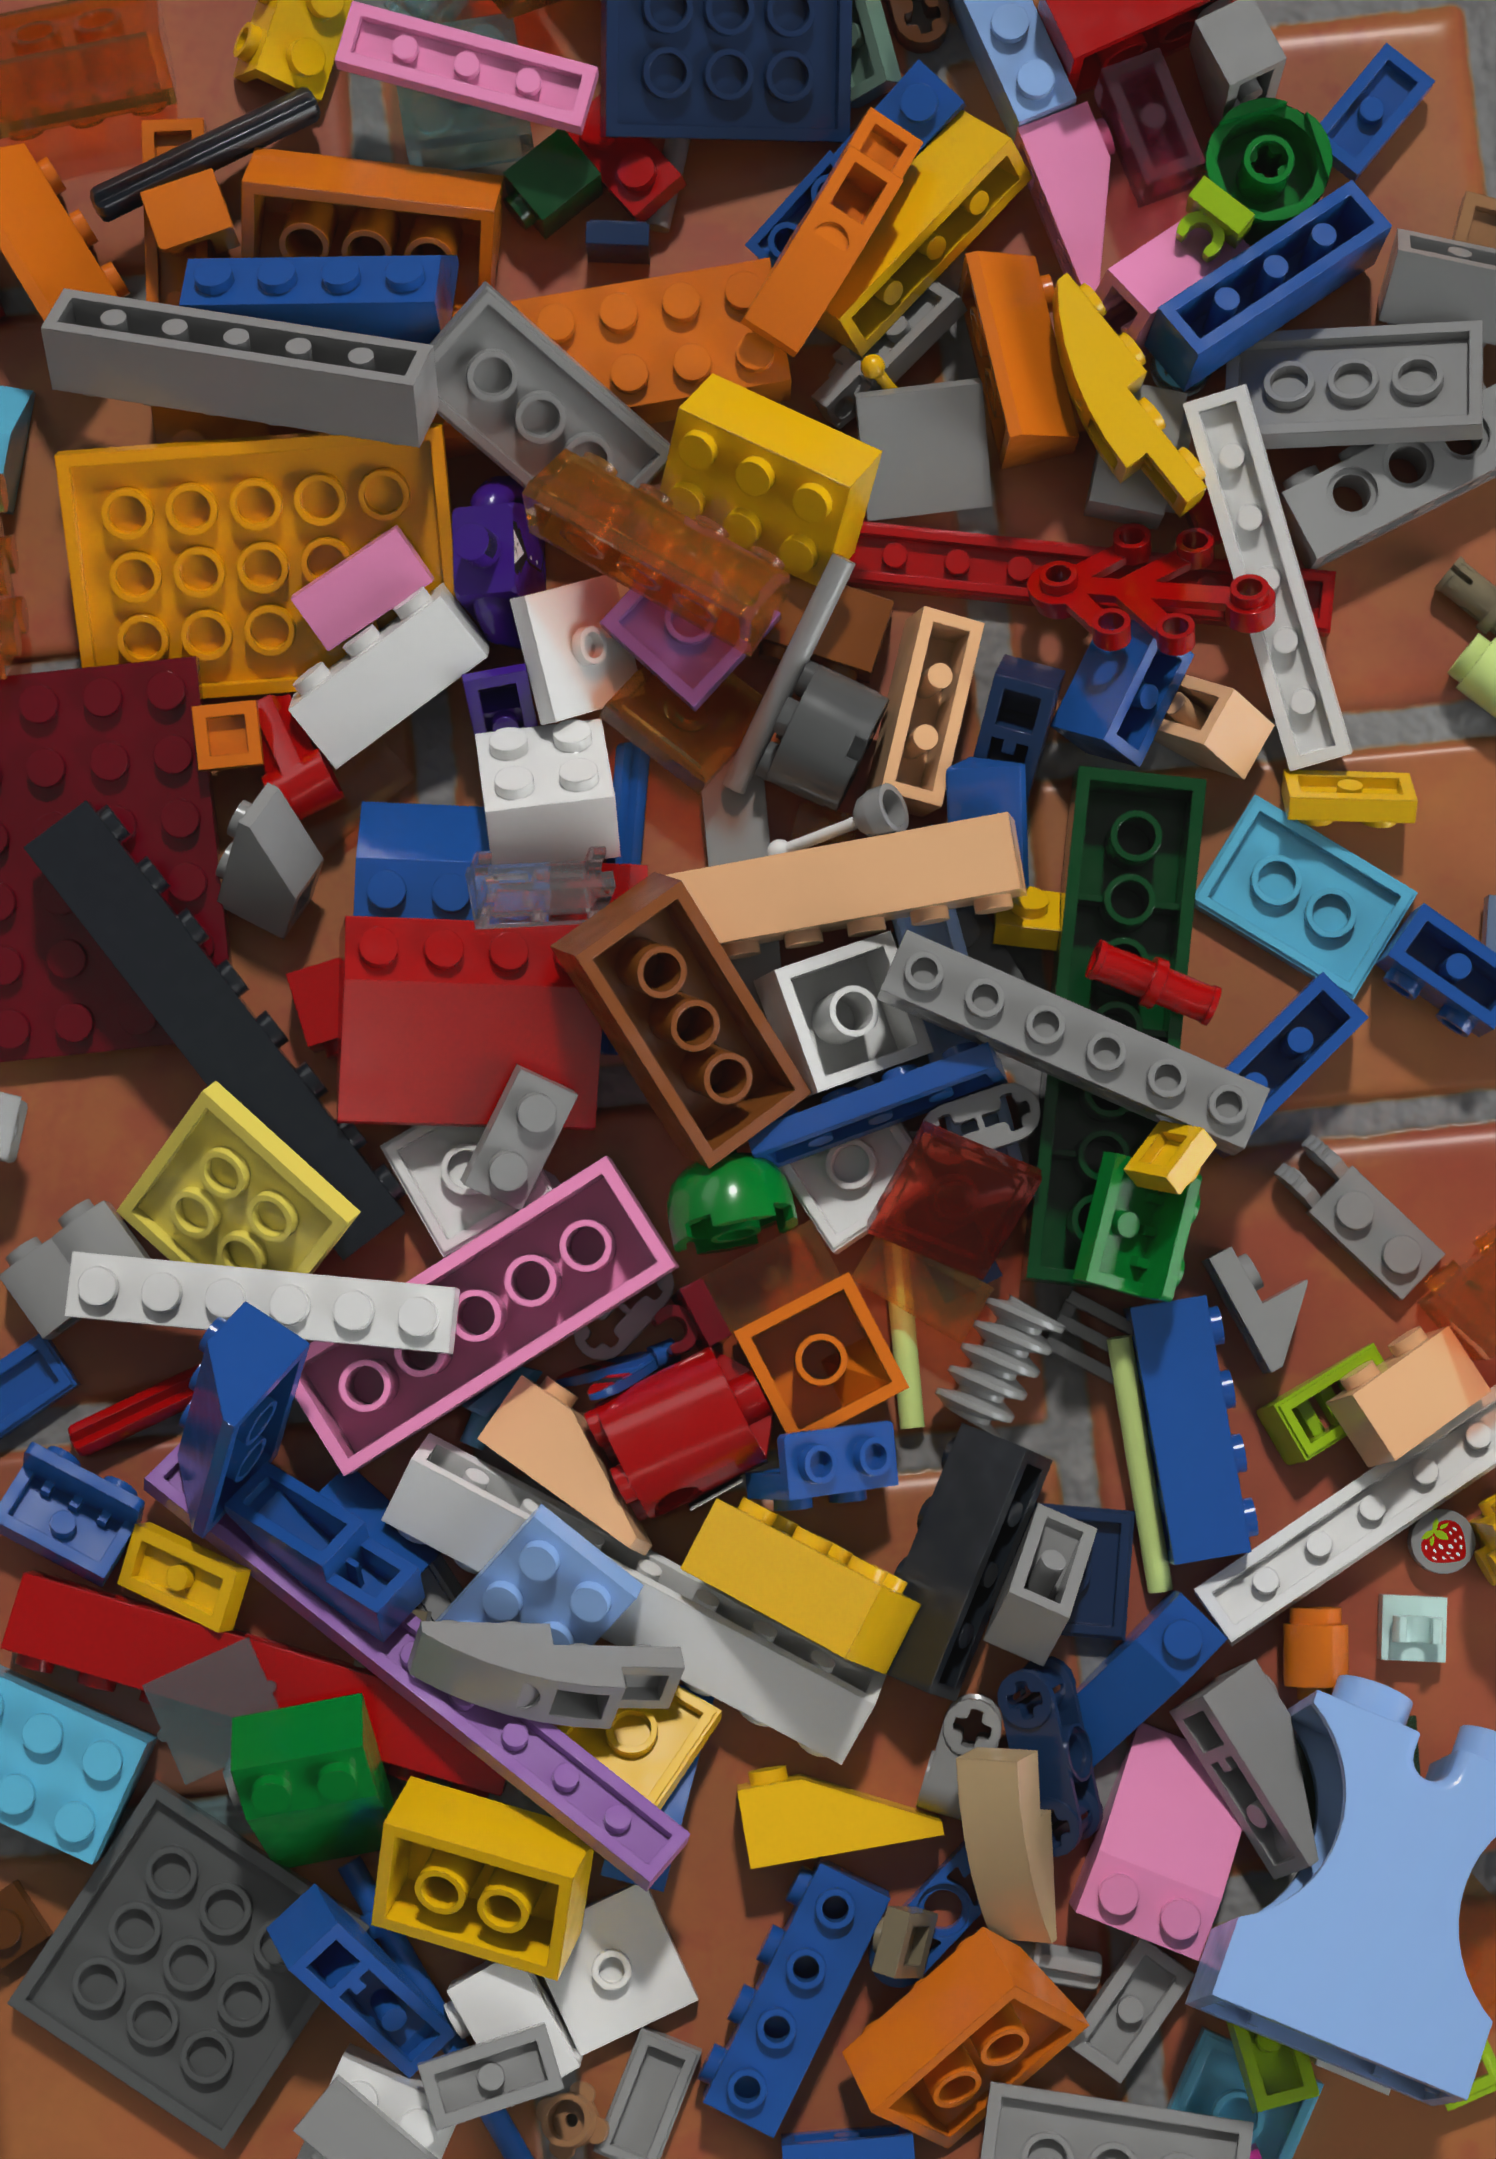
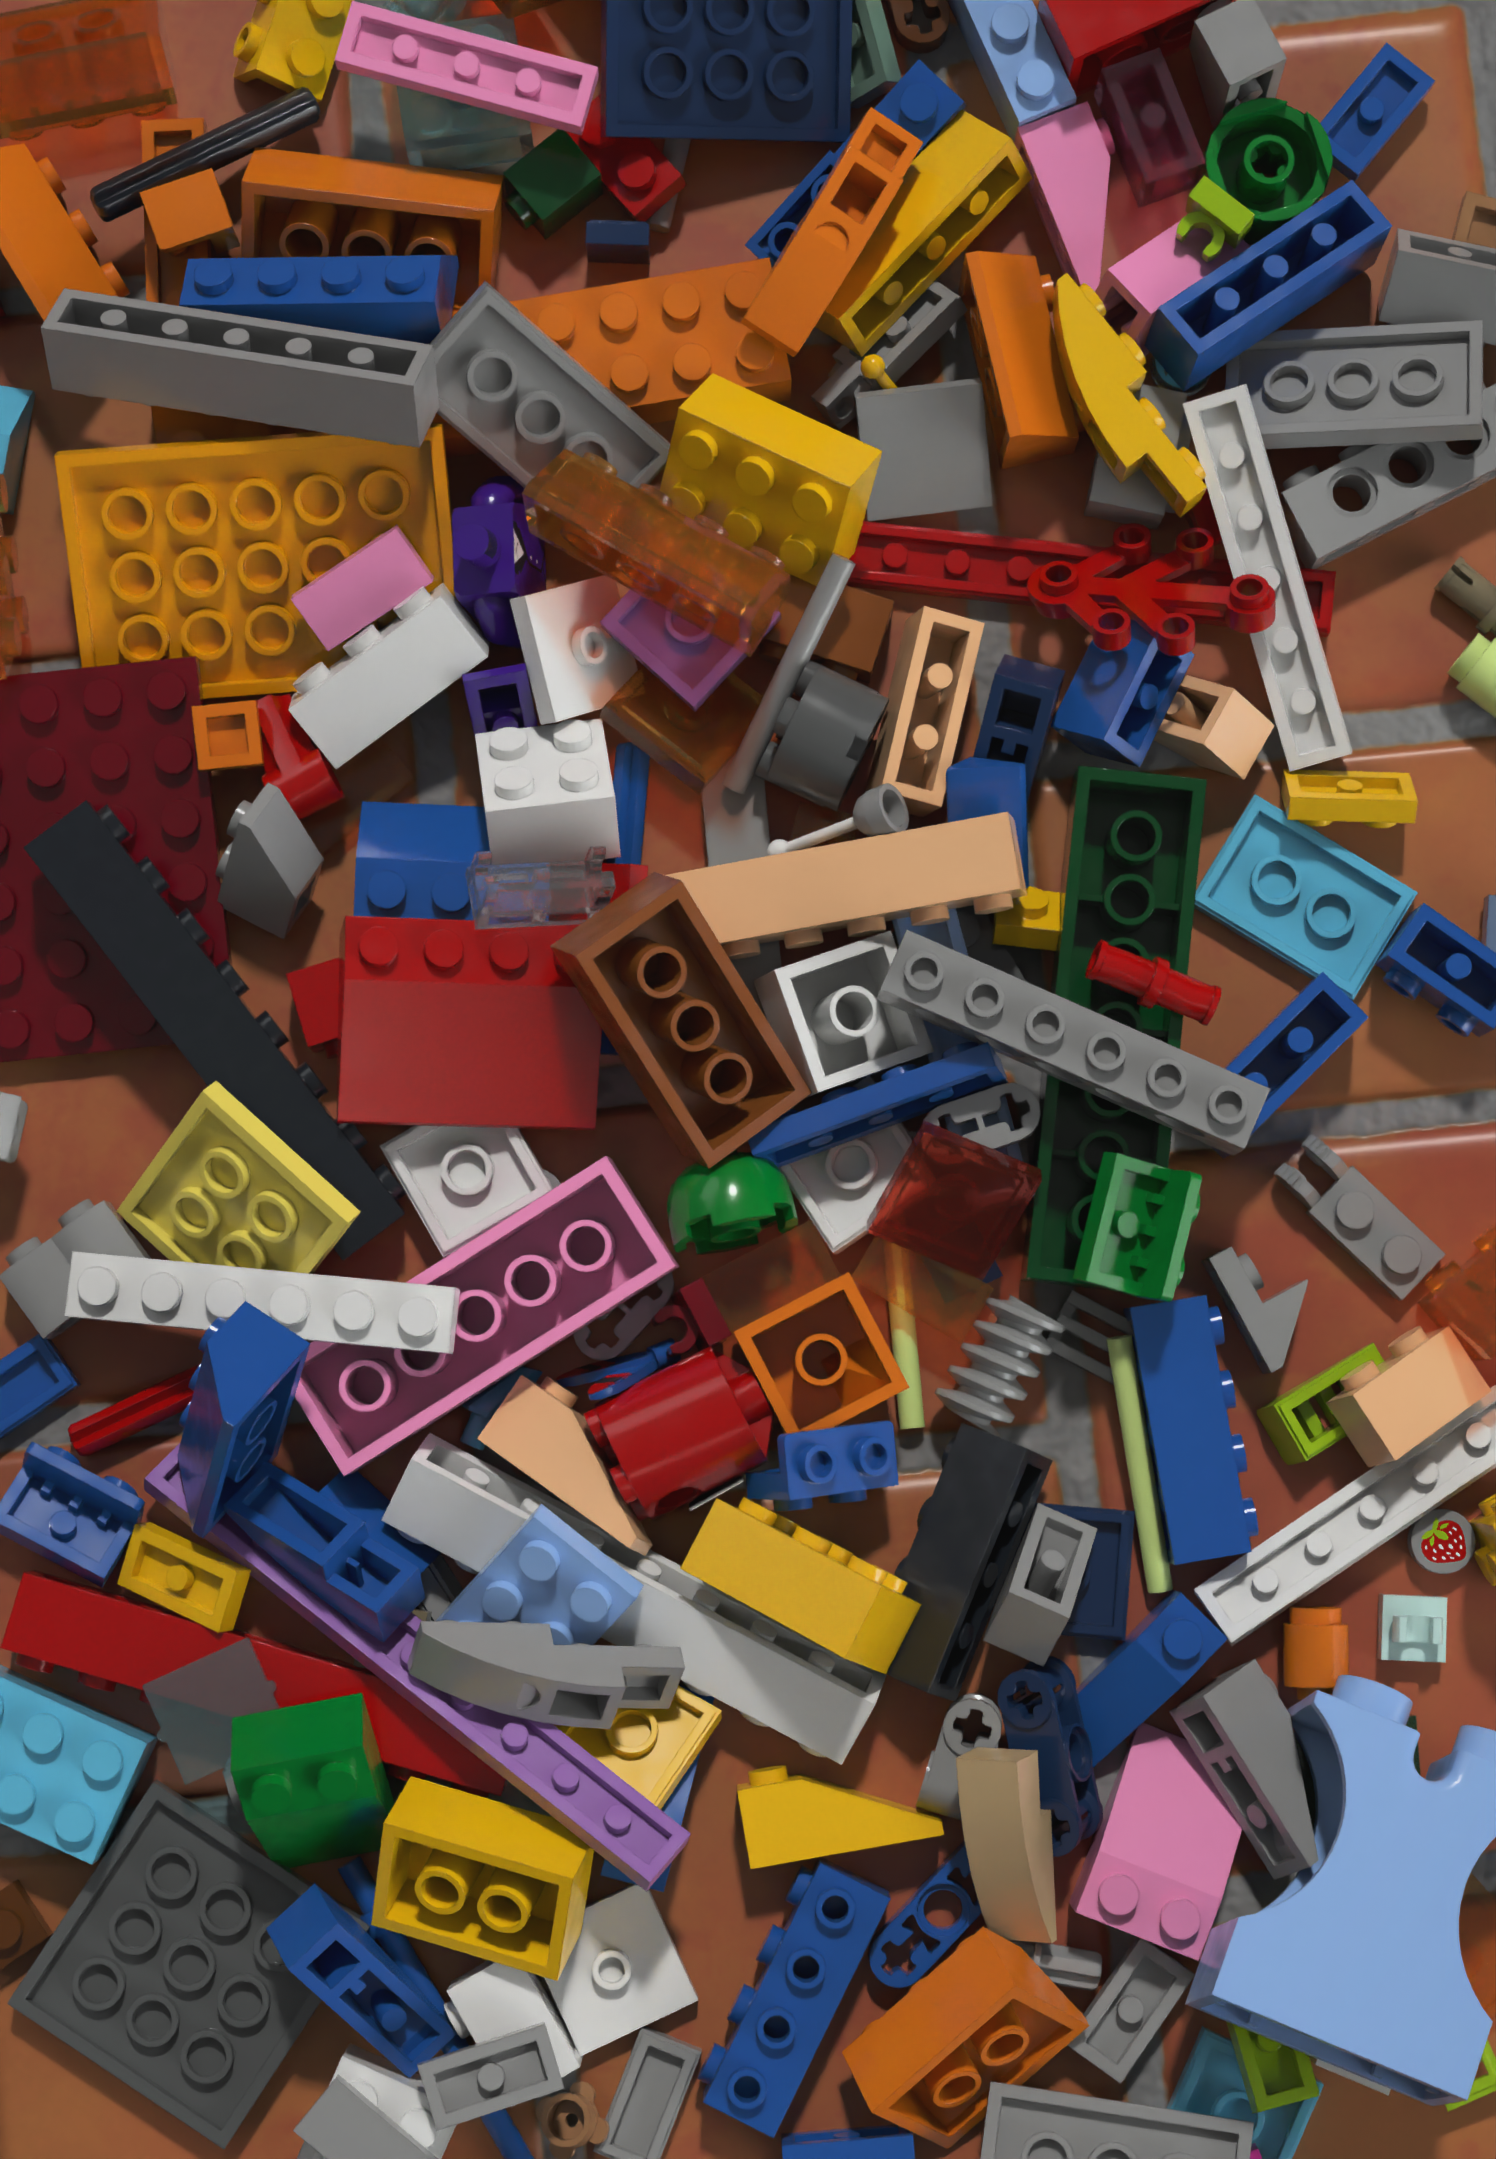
light grey plate [460,1064,578,1210] -> none
dark tan plate [871,1906,938,1979] -> none
yellow plate [1123,1120,1217,1195] -> none

